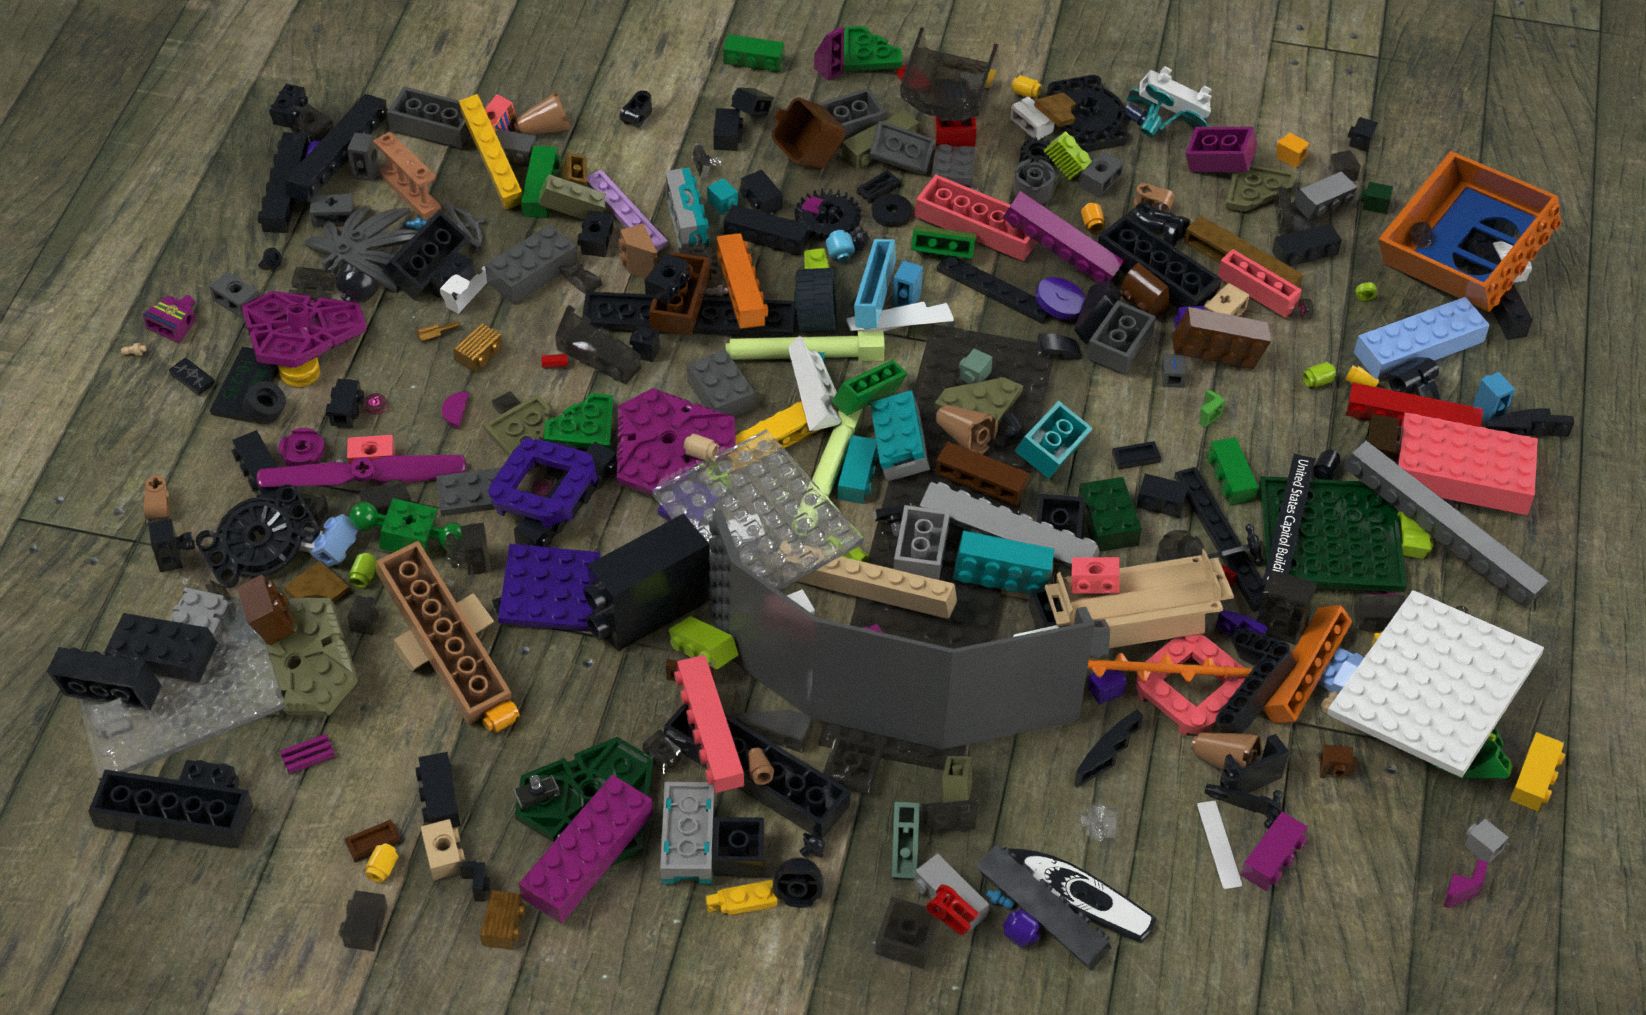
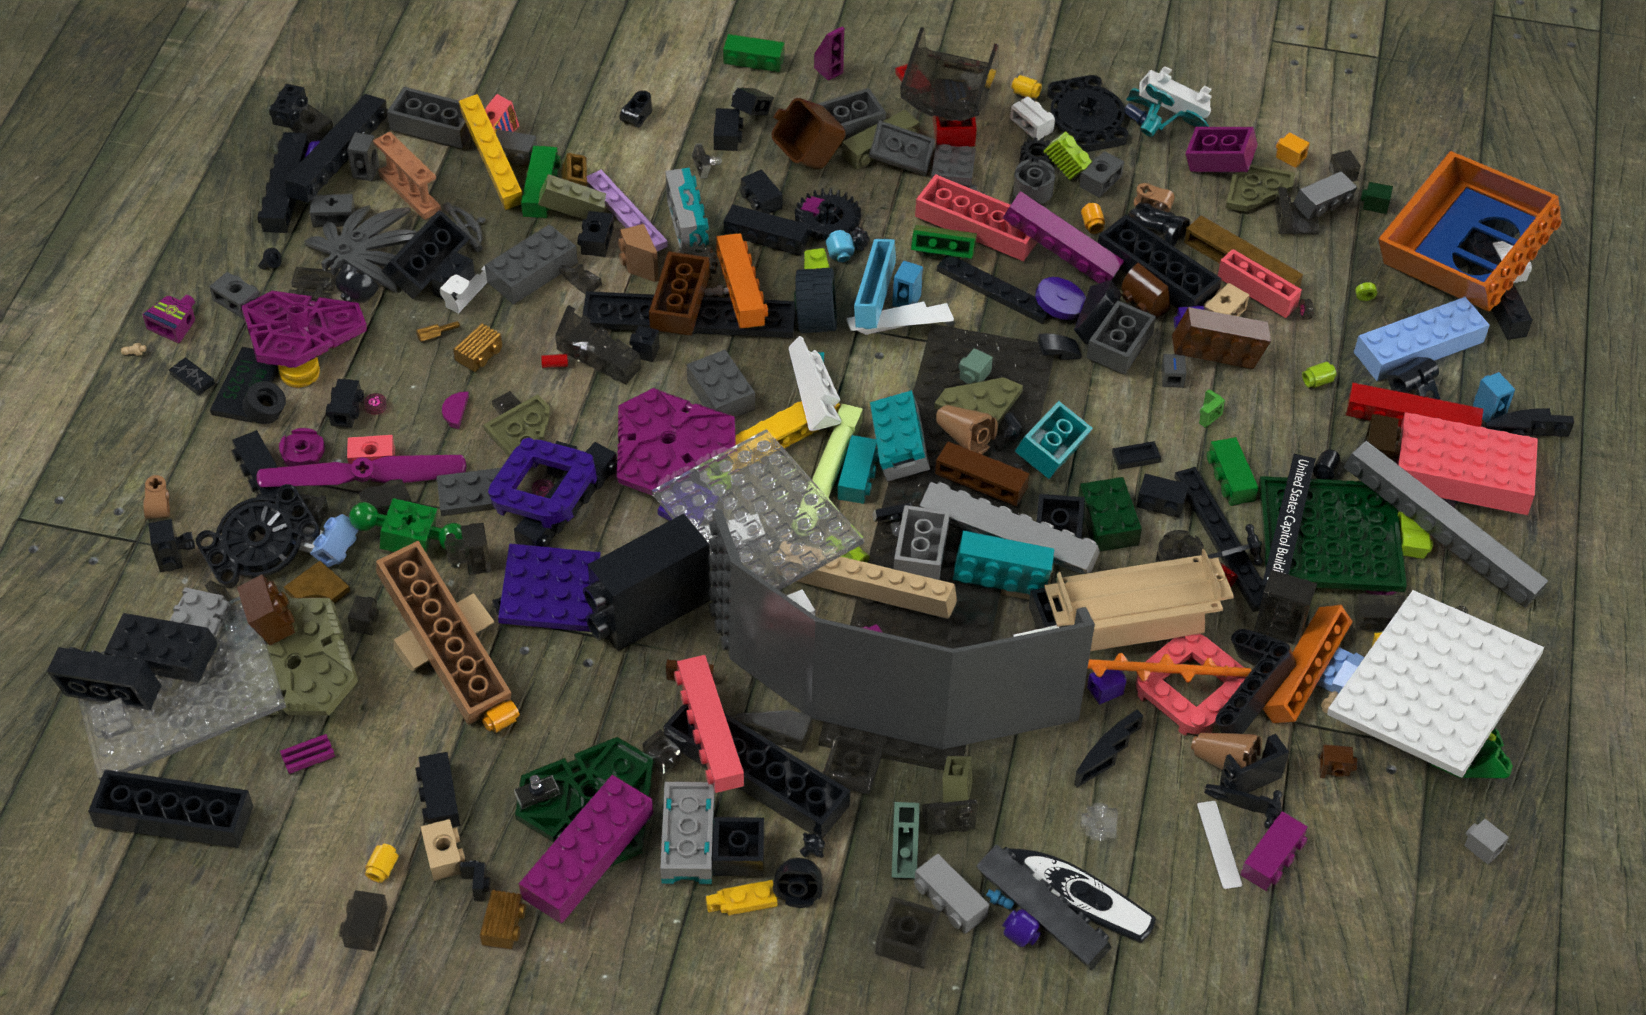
black brick [179,760,240,789] -> none
reddish brown tile [345,819,401,862] -> none
lime brick [349,553,377,588] -> none
dark azure piece [403,218,427,230] -> none
medium nougat cone [514,92,571,135] -> none
green plate [543,393,613,449] -> none
black brick [644,253,690,304] -> none
lime brick [668,616,738,669] -> none
tan brick [683,433,719,461] -> none
teal brick [707,178,738,215] -> none
yellowish green brick [726,331,885,361] -> none
medium nougat cone [748,748,774,785] -> none
green brick [832,359,908,416] -> none
green plate [844,26,902,71] -> none
black tile [857,170,901,204] -> none
black tile [872,194,912,227] -> none
red piece [926,884,979,935] -> none
pearl gold tile [1034,92,1076,127] -> none
coral brick [1071,557,1120,593] -> none
dark grey brick [1090,619,1110,658] -> none
dark purple slope [1216,610,1268,637] -> none
black brick [1272,223,1342,266] -> none
yellow cone [1345,365,1379,387] -> none
black brick [1348,117,1378,152] -> none
clear smoke wheel [1410,222,1433,248] -> none
magenta slope [1443,859,1488,908] -> none
yellow brick [1510,732,1565,811] -> none

